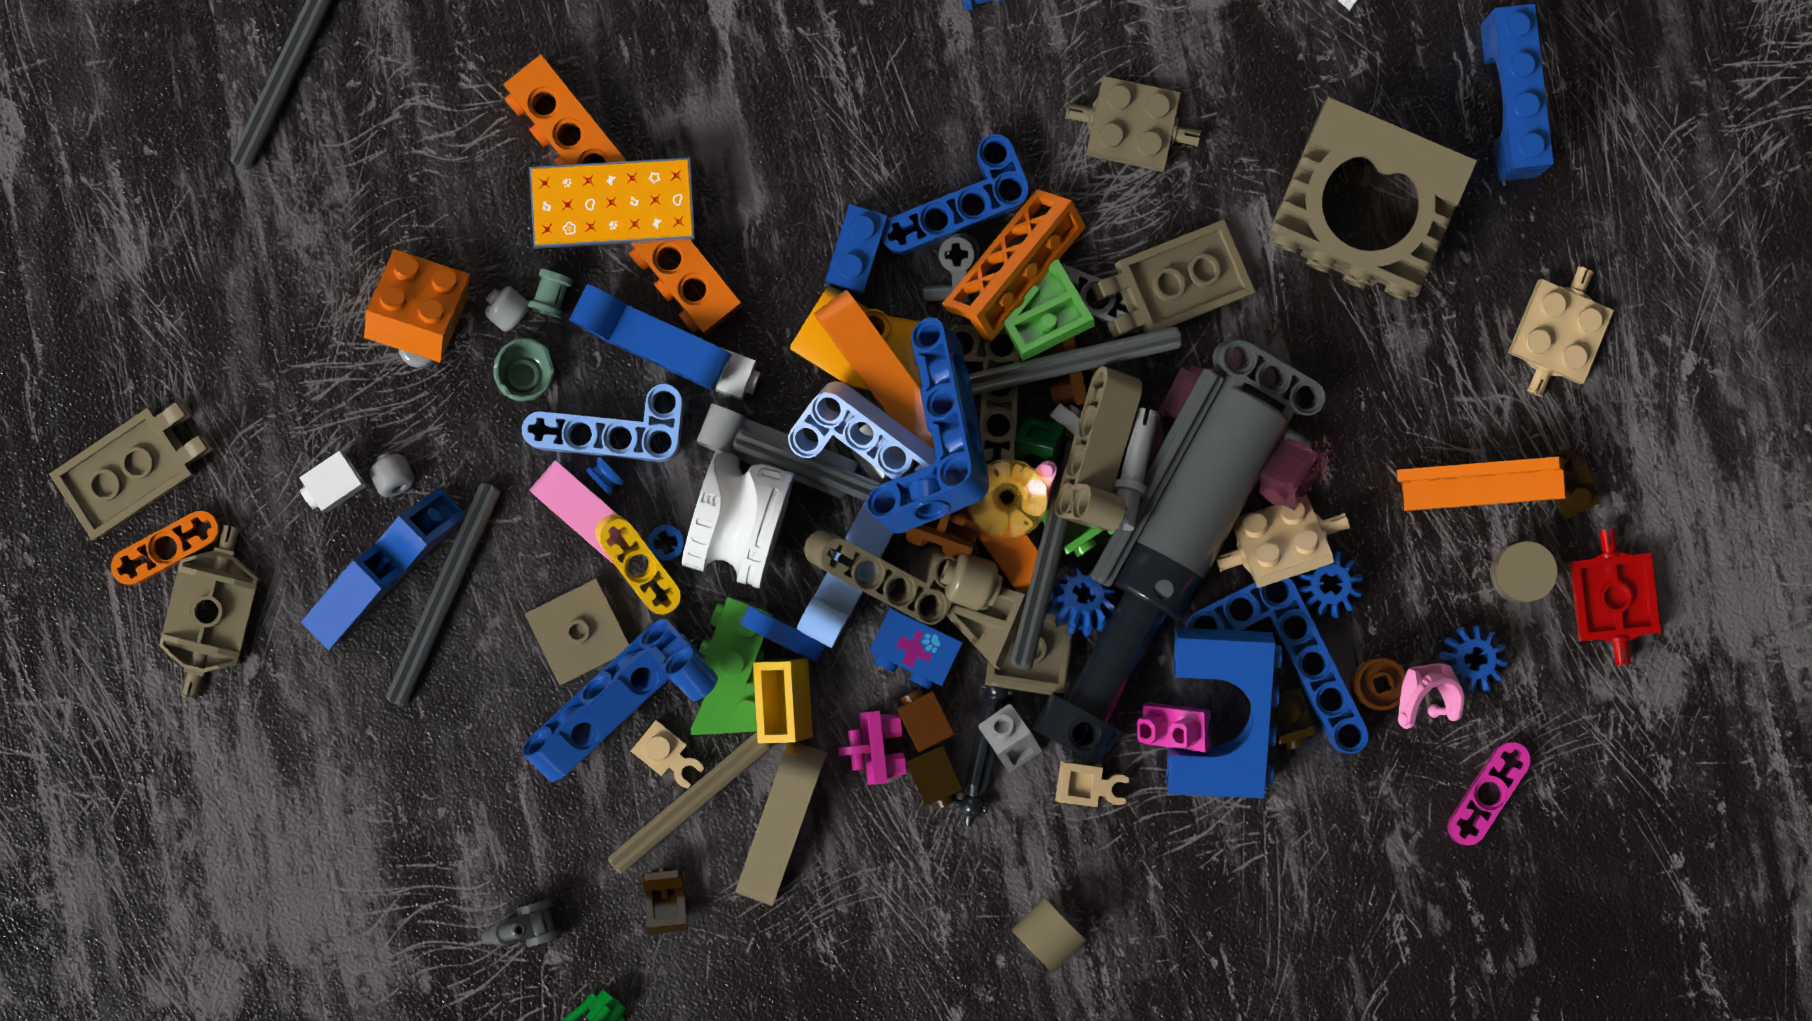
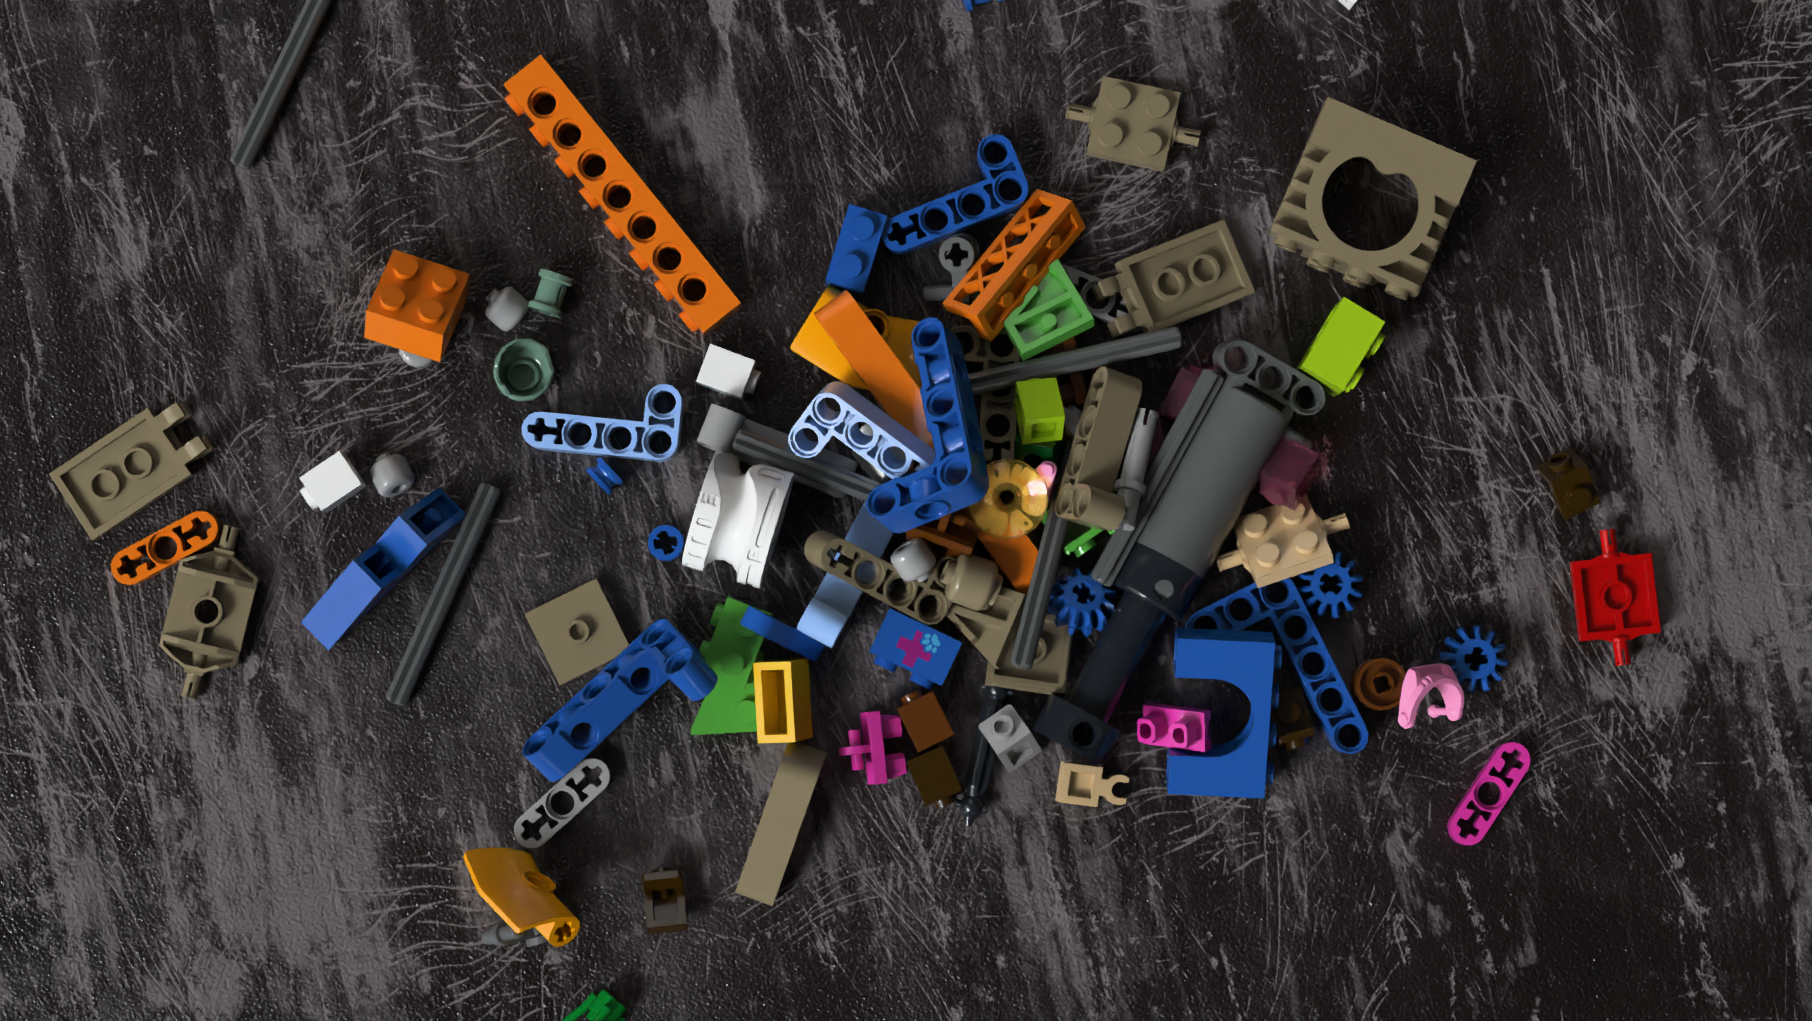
light orange tile [529,158,695,249] -> none
bright pink beam [529,460,642,564] -> none
blue beam [569,284,732,391] -> none
yellow beam [595,514,680,615] -> none
dark tan axle [608,732,771,873] -> none
tan plate [631,720,705,788] -> none
dark tan piece [1011,898,1087,973] -> none
orange fence [1397,457,1567,511] -> none
blue arch [1480,4,1554,182] -> none
dark tan piece [1490,541,1558,603] -> none
tan plate [1508,266,1614,397] -> none
none -> light orange panel [463,847,580,947]
none -> light grey beam [514,758,611,848]
none -> light grey piece [890,537,936,582]
none -> lime brick [1014,377,1065,444]
none -> lime brick [1296,297,1386,397]

